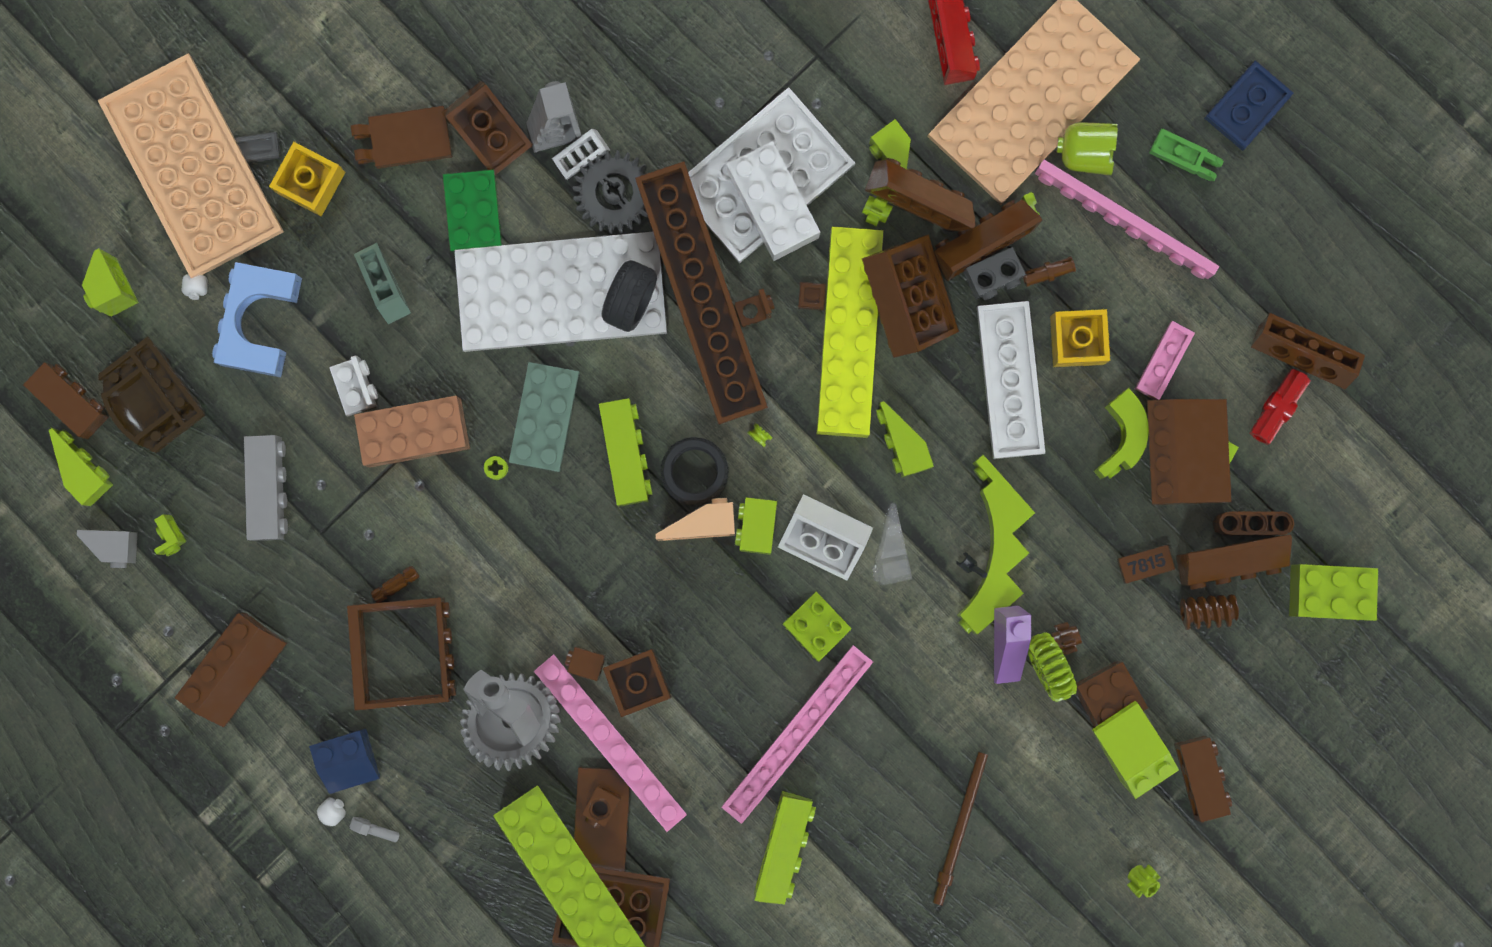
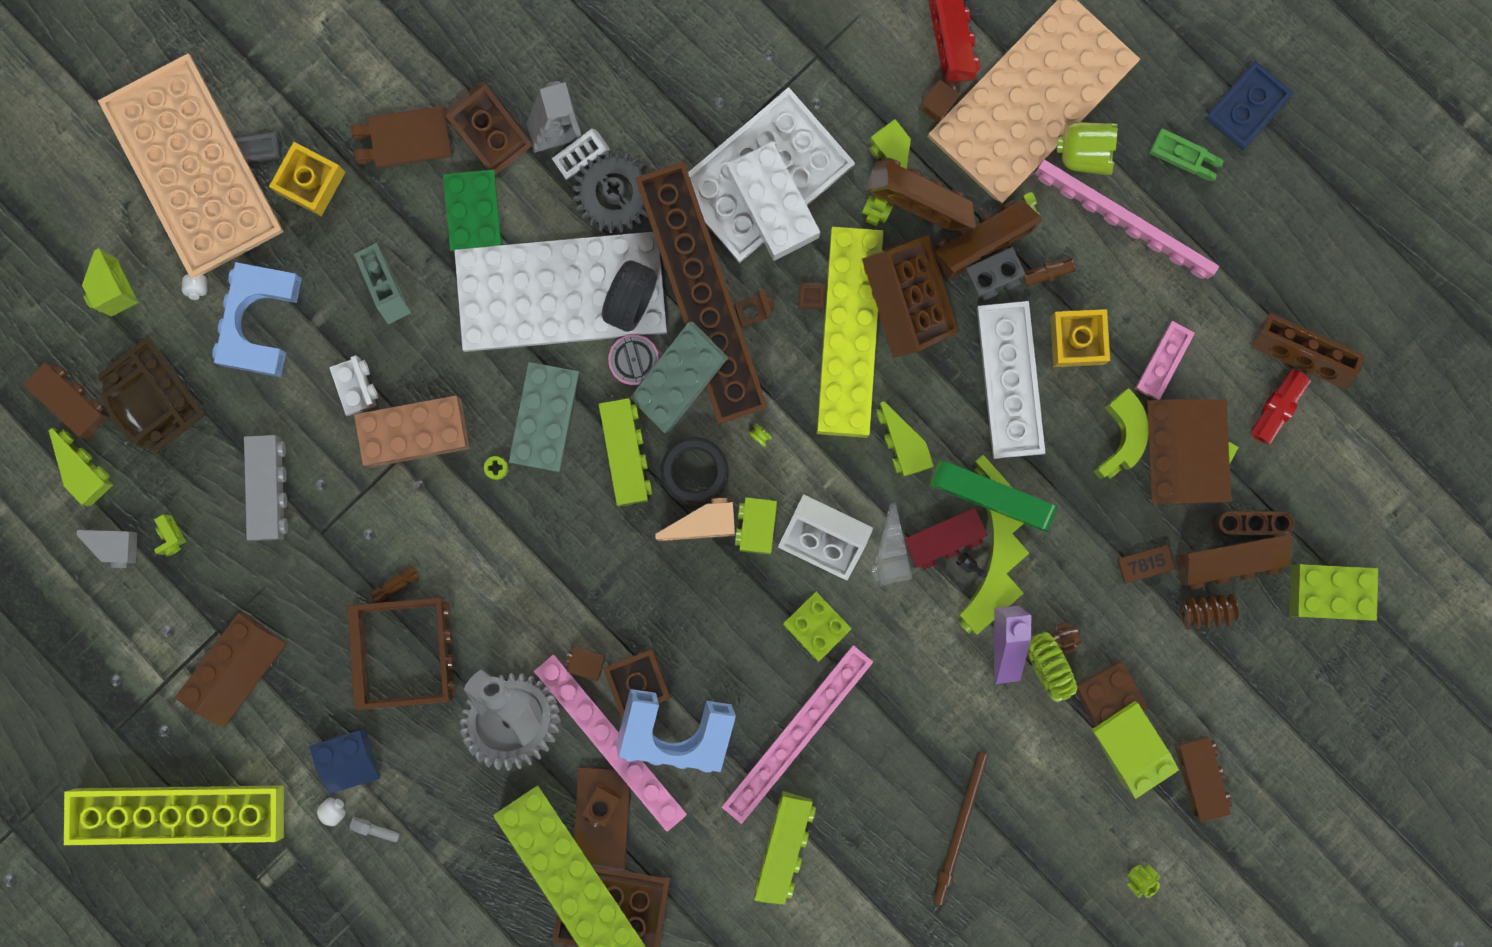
none -> neon yellow brick [64,785,284,845]
none -> tile [608,334,659,386]
none -> light blue arch [616,689,736,772]
none -> sand green plate [630,322,728,433]
none -> dark red brick [902,508,988,570]
none -> reddish brown brick [919,79,960,124]
none -> green beam [930,460,1058,532]

